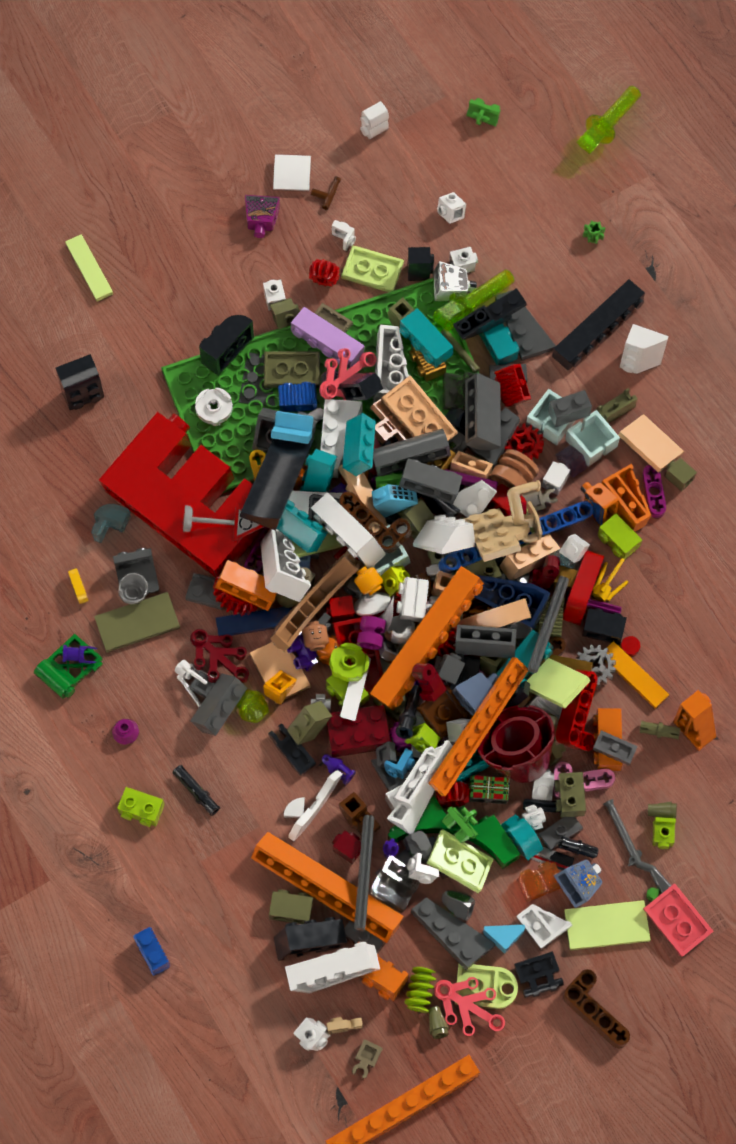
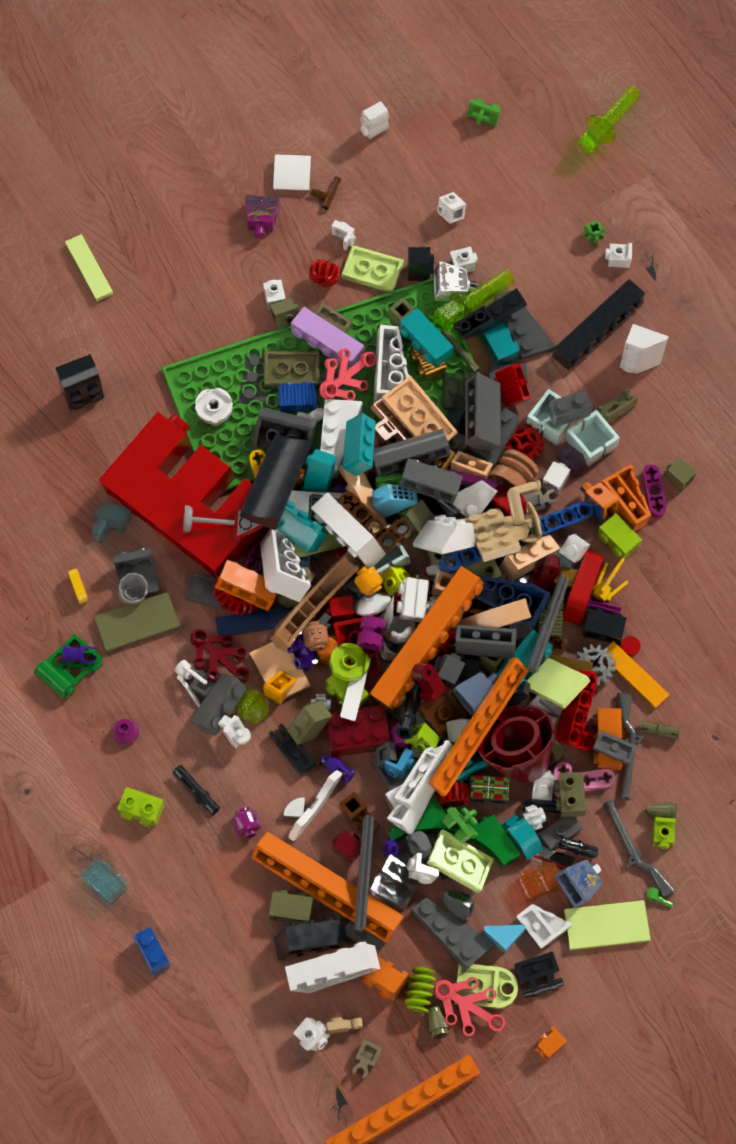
black brick [199,315,254,376] -> none
medium azure panel [271,411,314,444] -> none
black brick [339,372,383,401] -> none
reddish brown beam [563,969,630,1049] -> none
light nougat tile [618,414,684,473] -> none
coral plate [643,883,714,957] -> none
orange wedge [673,690,716,751] -> none
none -> clear light blue brick [80,858,127,906]
none -> white hips [218,715,251,748]
none -> magenta head [232,807,261,838]
none -> orange brick [534,1026,567,1061]
none -> white brick [605,243,632,268]
none -> dark grey piece [617,693,645,801]

